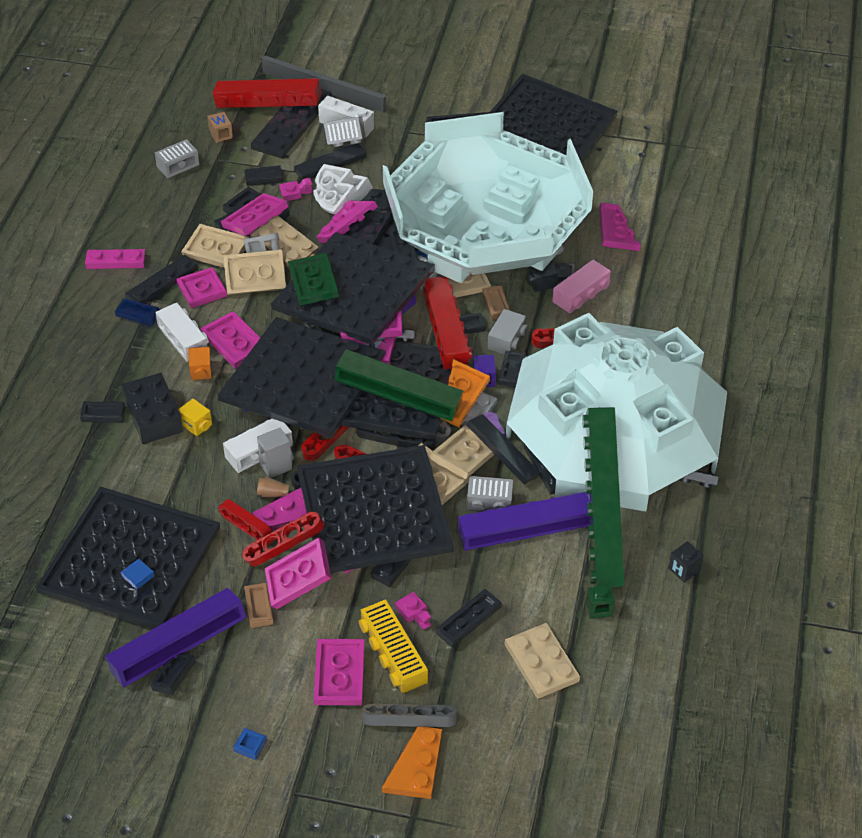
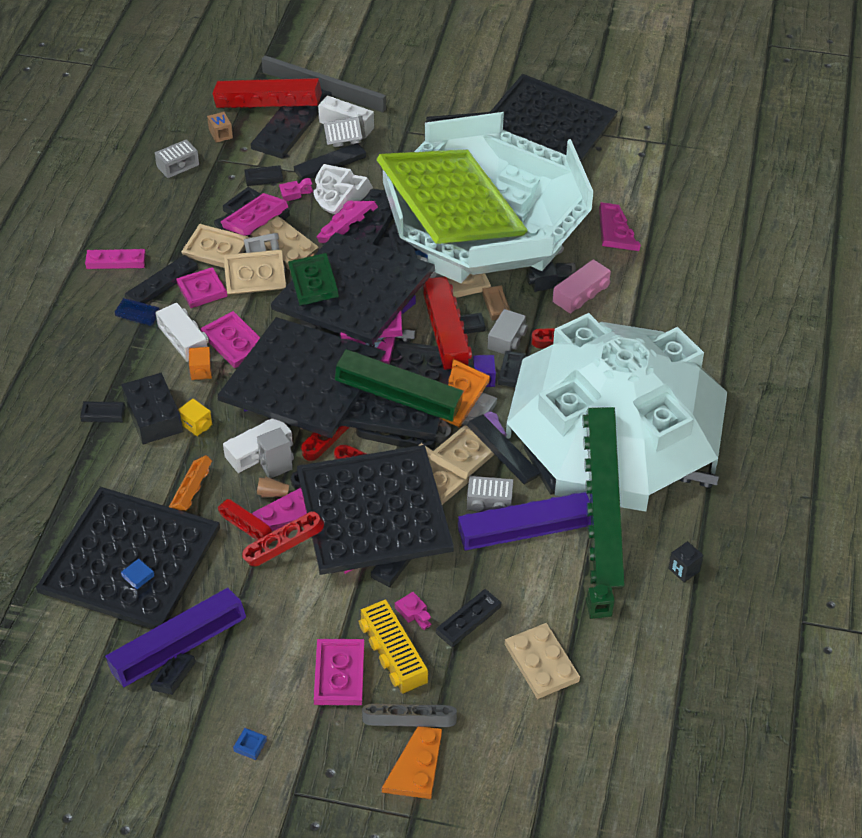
medium nougat tile [244,583,273,628] -> none
dark pink plate [265,538,331,609] -> none
none -> orange plate [169,455,212,511]
none -> lime plate [377,150,527,244]

